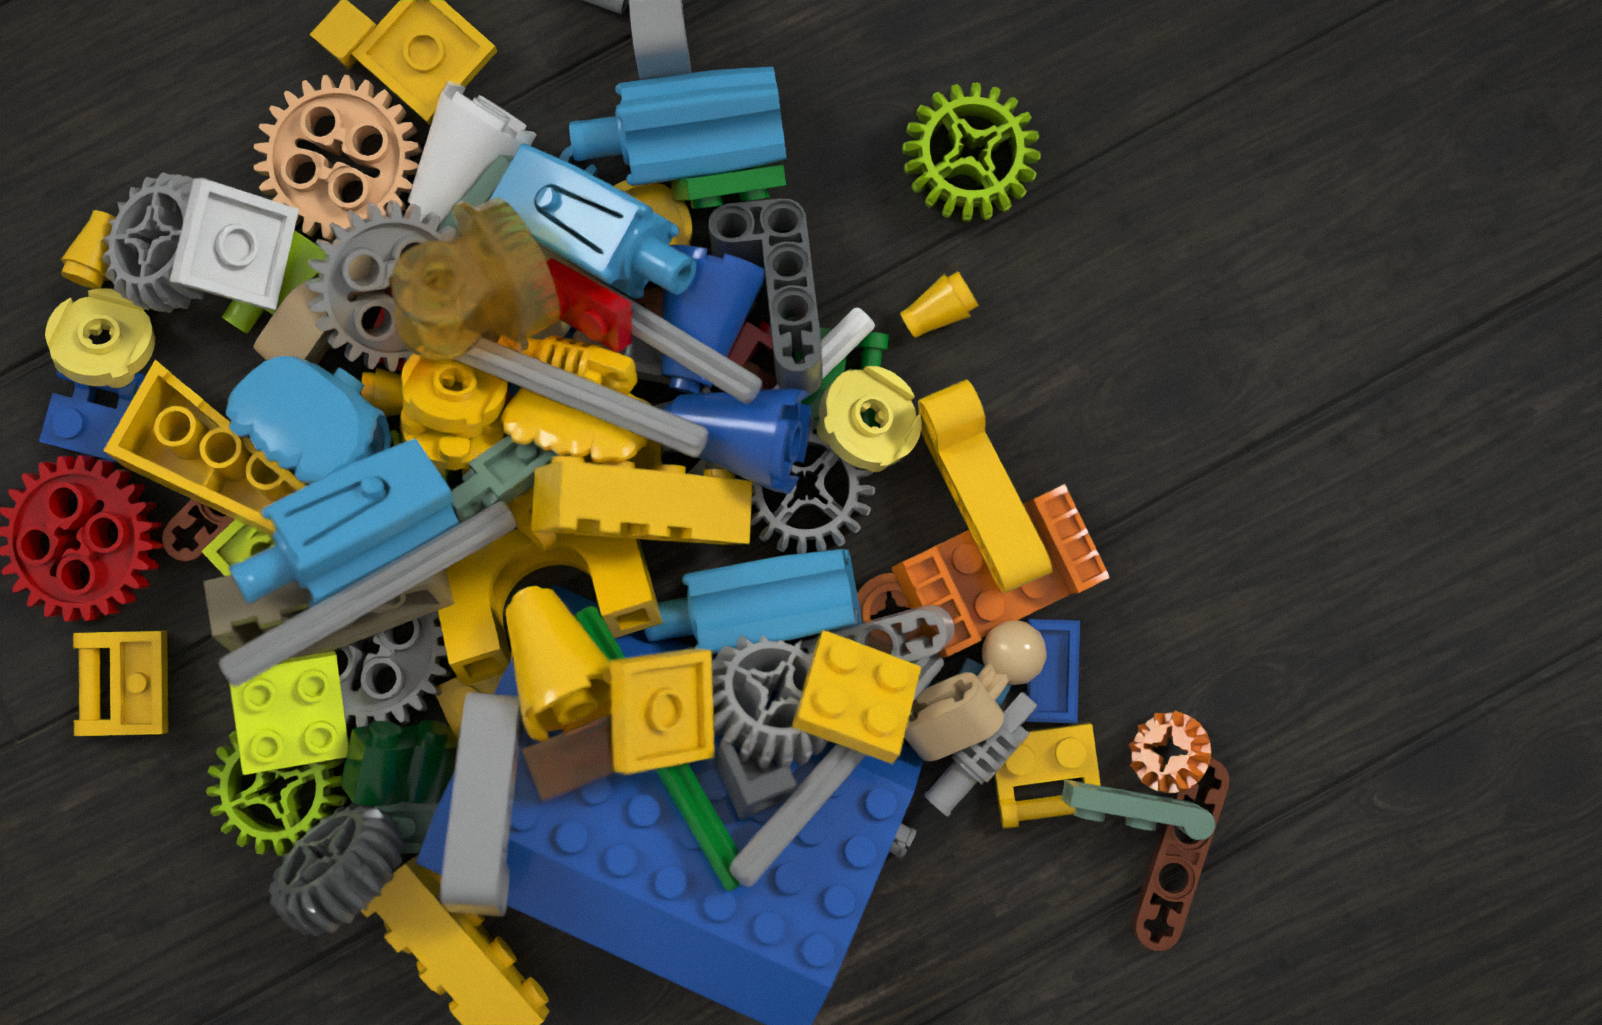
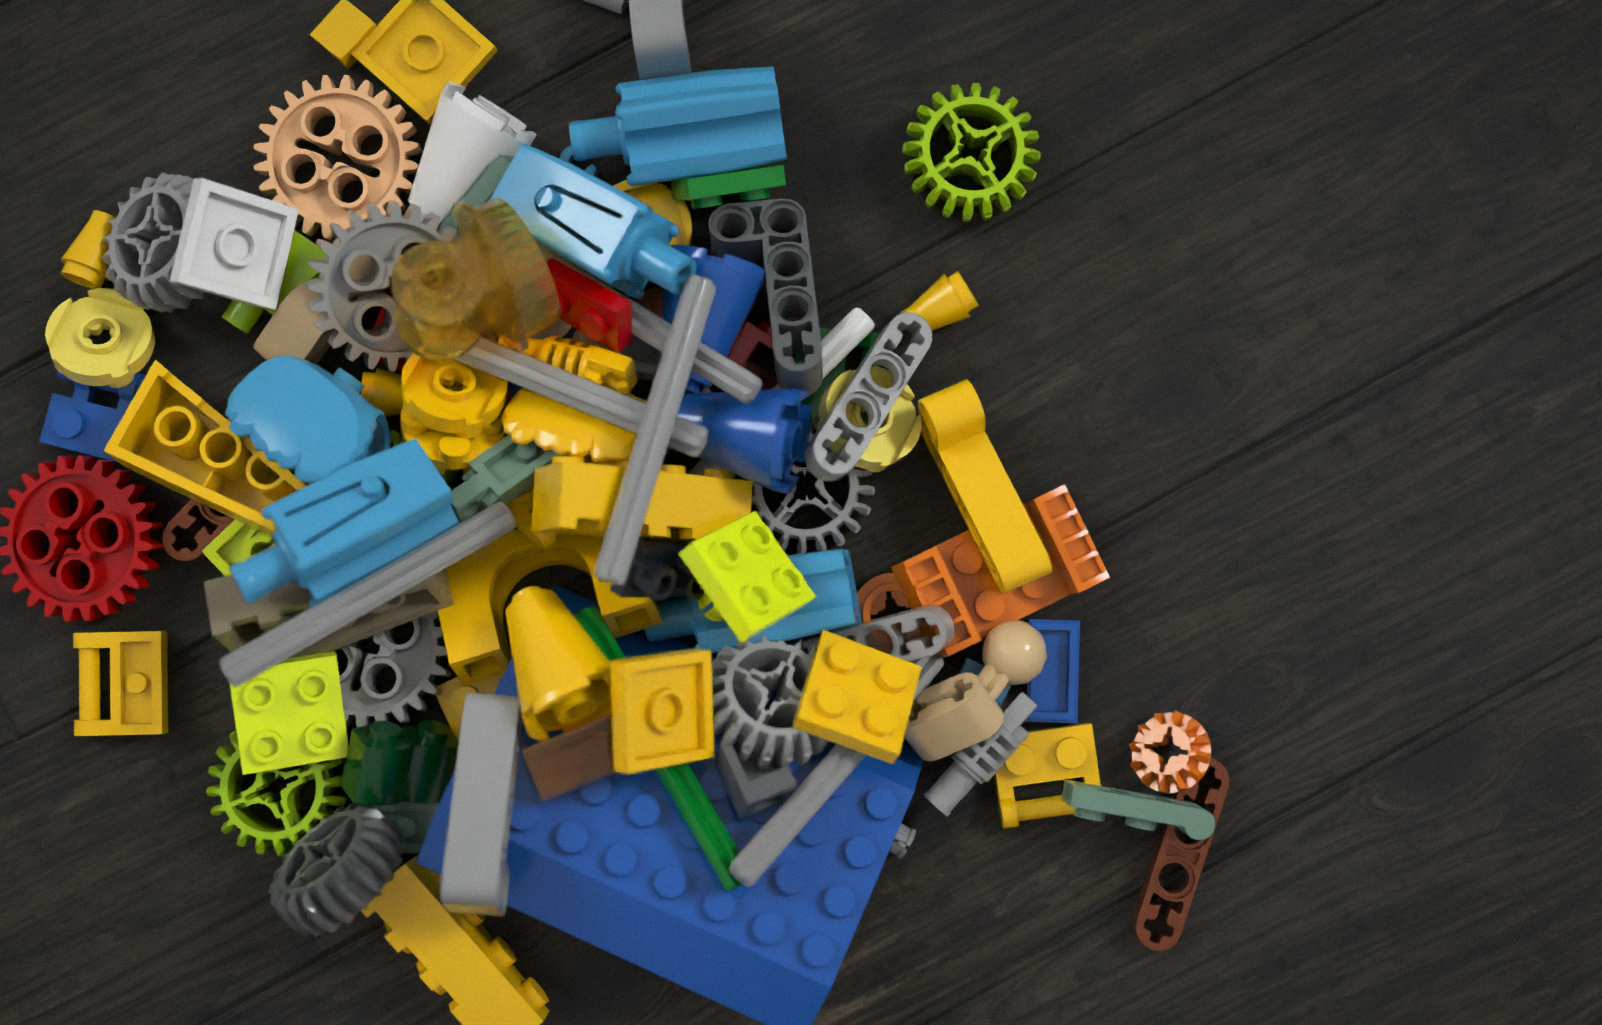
none -> light grey axle [594,275,716,585]
none -> black hips [610,536,704,600]
none -> neon yellow plate [679,511,816,643]
none -> light grey beam [805,312,932,482]

